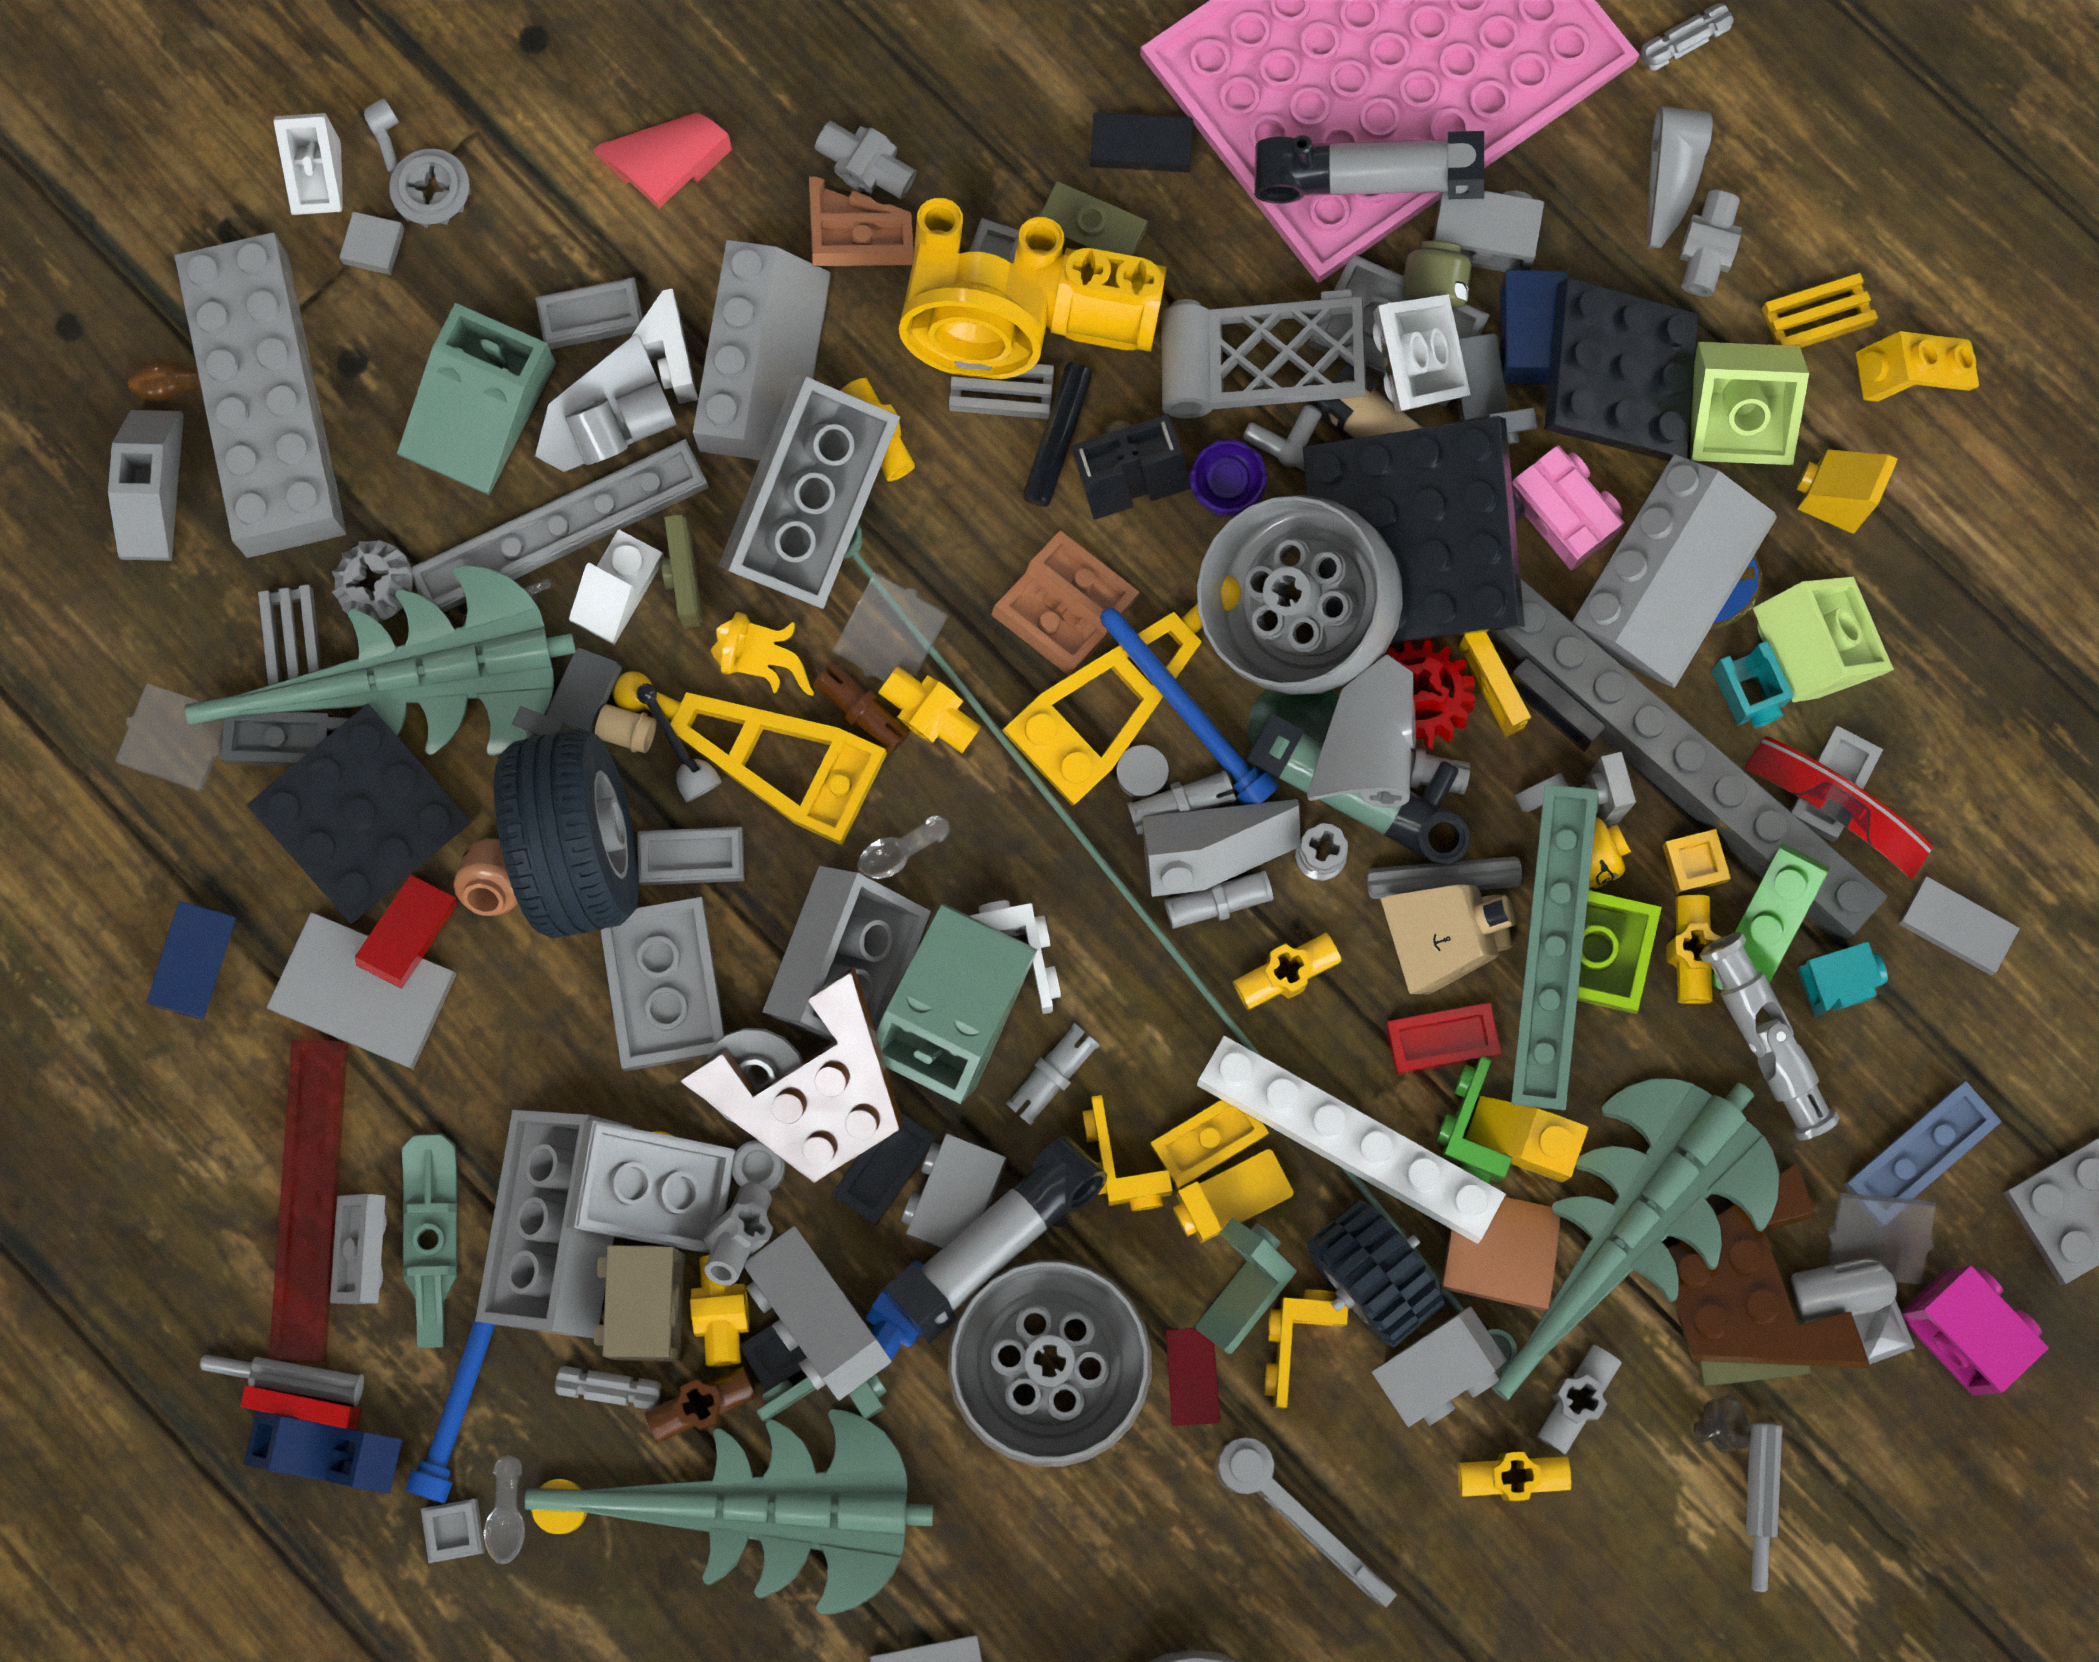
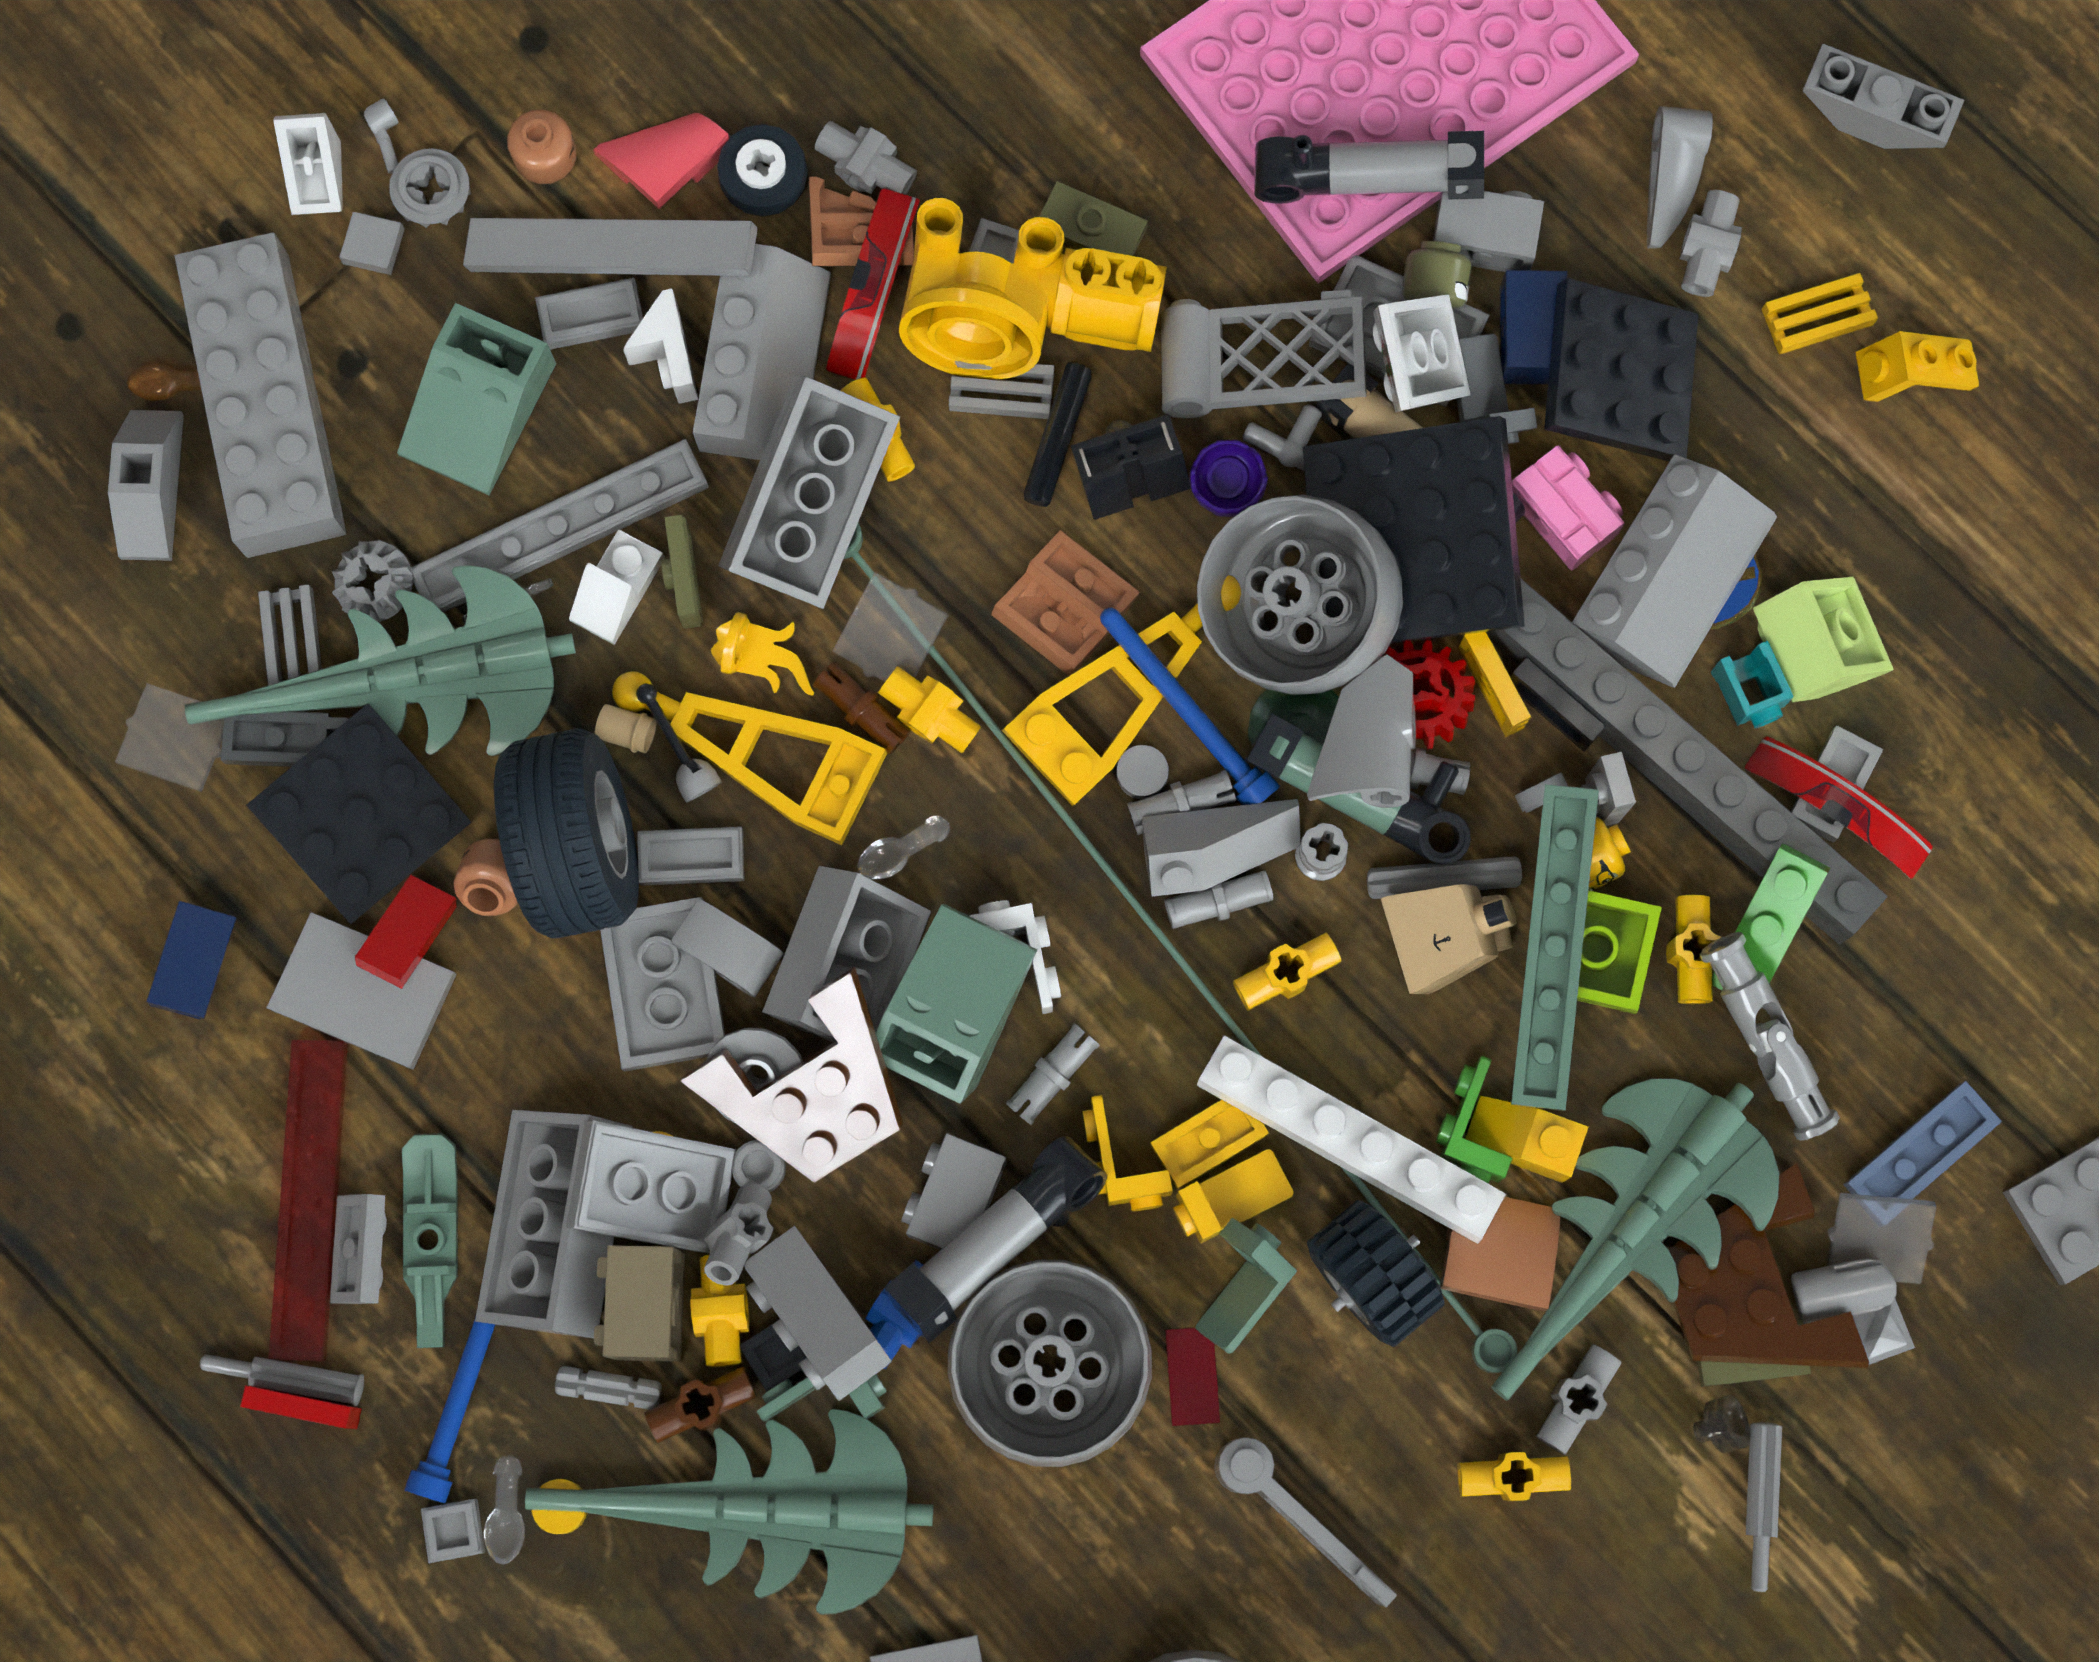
dark blue brick [243,1410,402,1494] -> none
dark grey bracket [511,648,622,739] -> none
light grey panel [535,334,676,472] -> none
black tile [832,1112,938,1226] -> none
black tile [1090,112,1193,172] -> none
yellow bracket [1264,1290,1348,1409] -> none
light grey brick [1372,1306,1507,1427] -> none
red tile [1385,1002,1501,1075] -> none
light grey axle [1640,3,1734,70] -> none
yellow plate [1662,829,1731,895] -> none
yellowish green slope [1690,342,1809,465] -> none
yellow slope [1796,450,1898,534] -> none
teal window [1797,942,1888,1018] -> none
light grey tile [1898,876,2020,976] -> none
dark pink brick [1901,1265,2049,1396] -> none
none -> light grey tile [463,218,758,276]
none -> nougat head [507,109,577,184]
none -> light grey panel [671,899,784,998]
none -> black wheel [717,124,808,216]
none -> red sticker [826,188,920,380]
none -> light grey slope [1803,44,1964,149]

